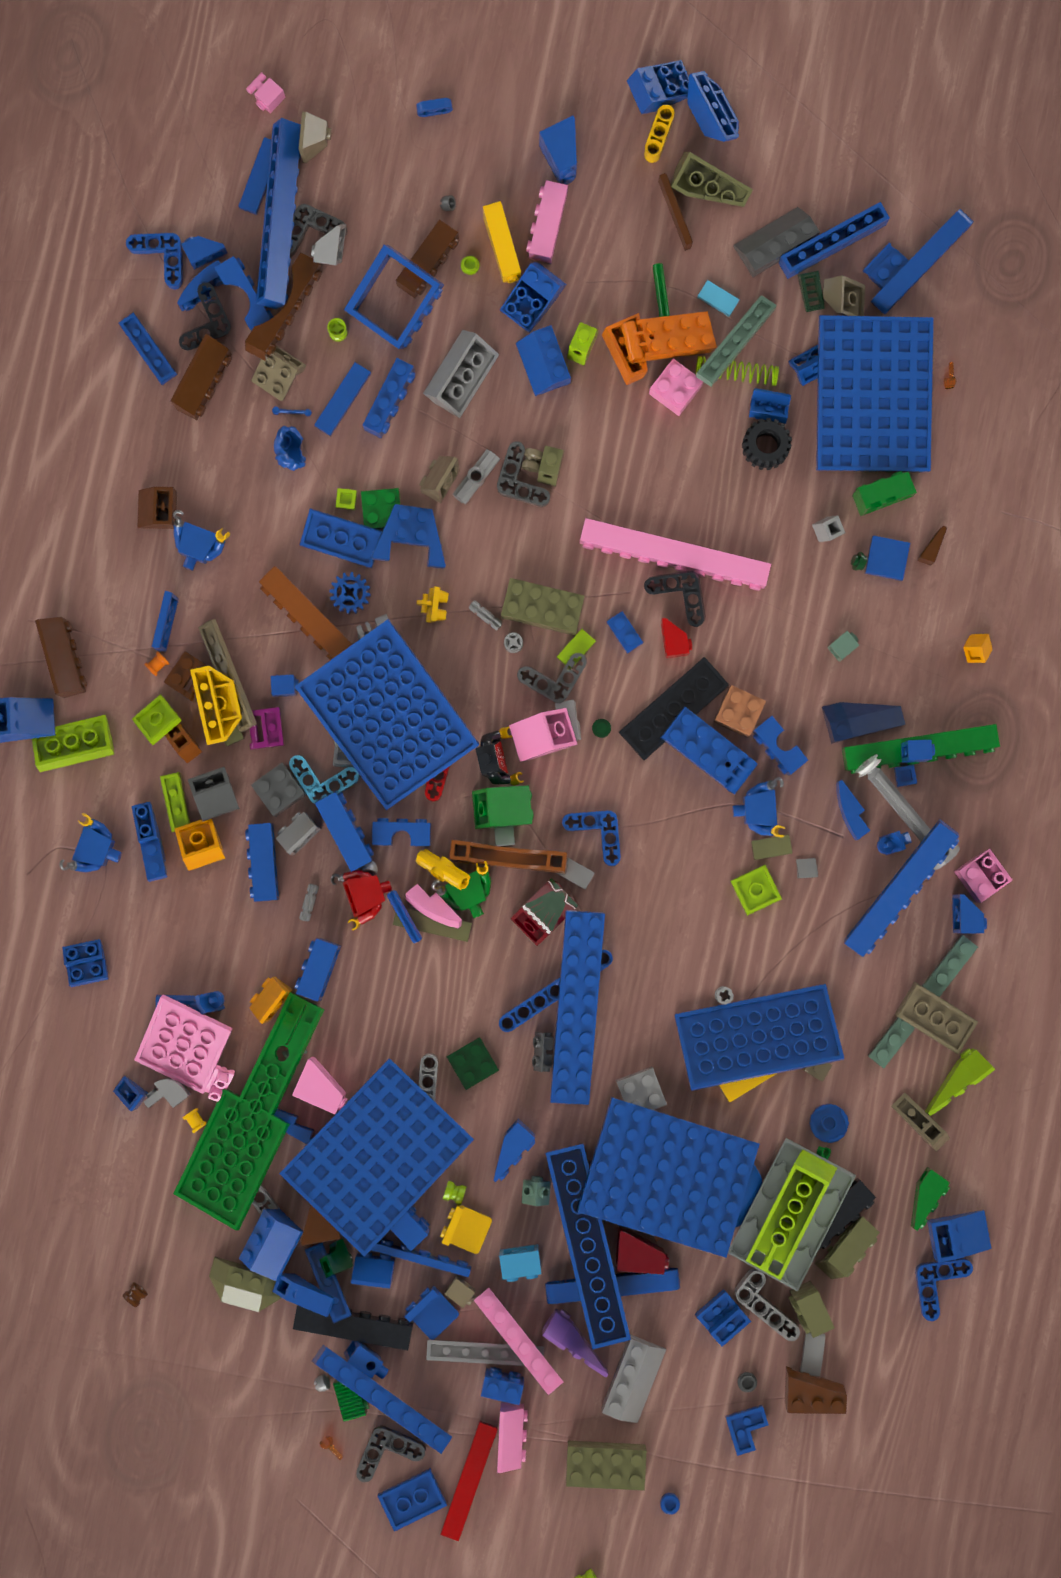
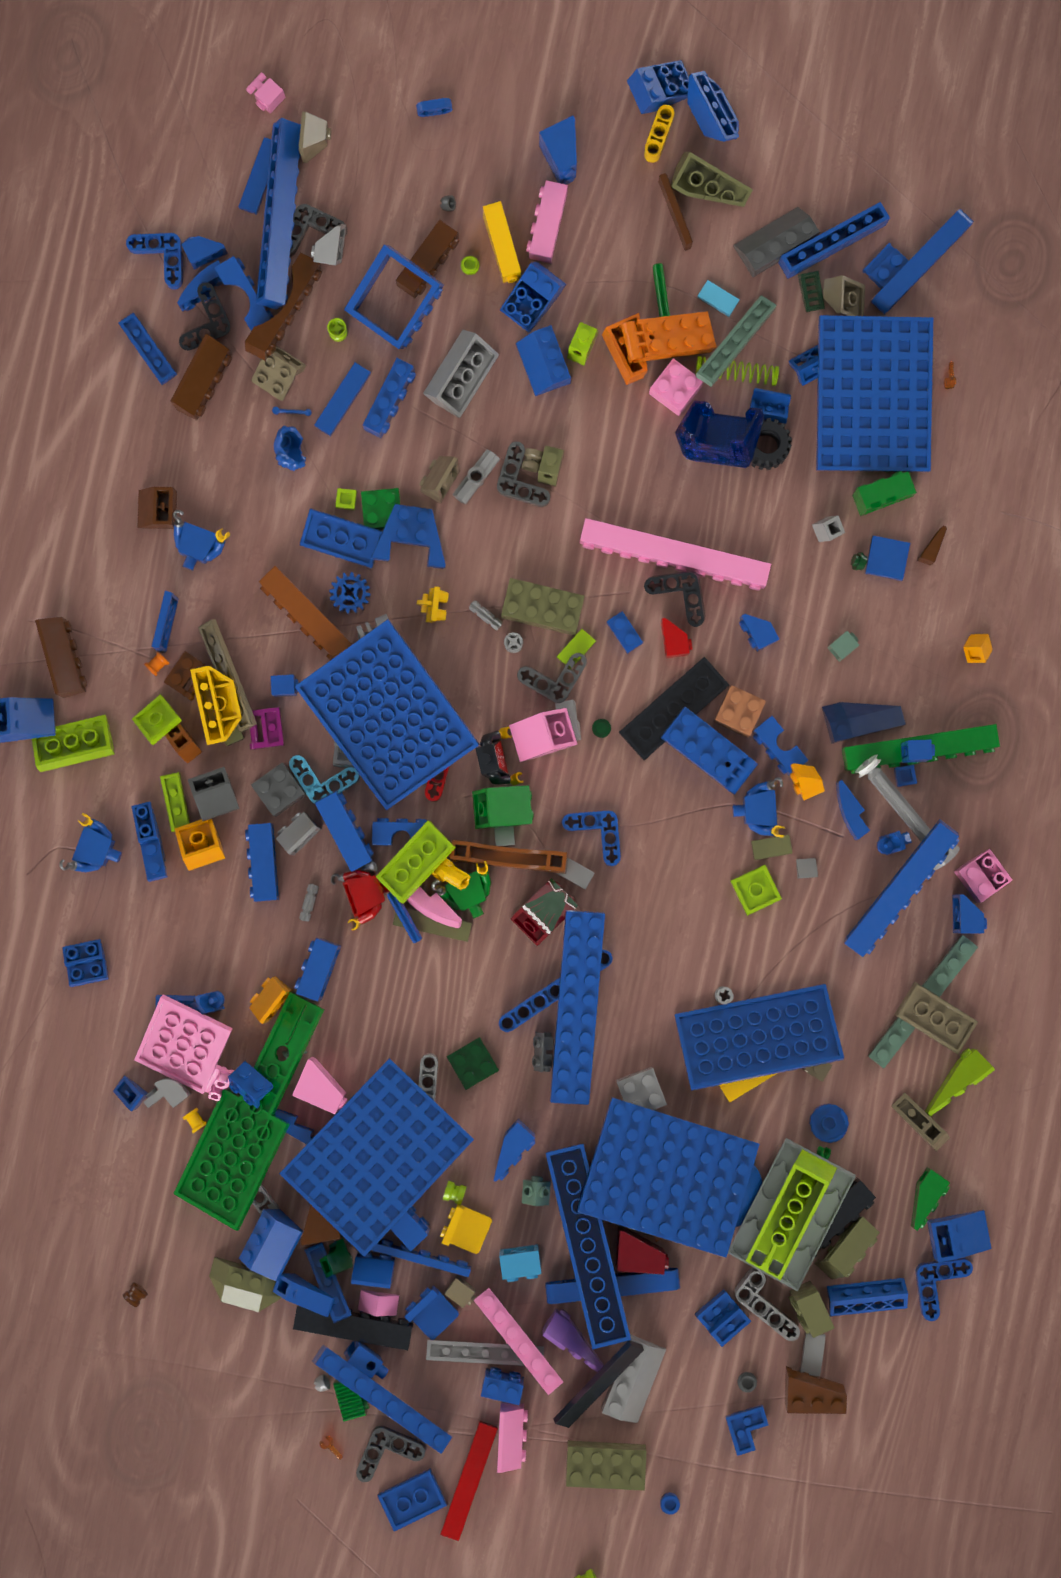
none -> blue bracket [228,1061,273,1108]
none -> bright pink slope [358,1290,399,1316]
none -> lime plate [376,821,456,904]
none -> black tile [553,1340,644,1428]
none -> clear blue windscreen [675,400,764,468]
none -> blue slope [739,614,779,652]
none -> light orange slope [790,763,825,800]
none -> blue fence [827,1278,908,1317]

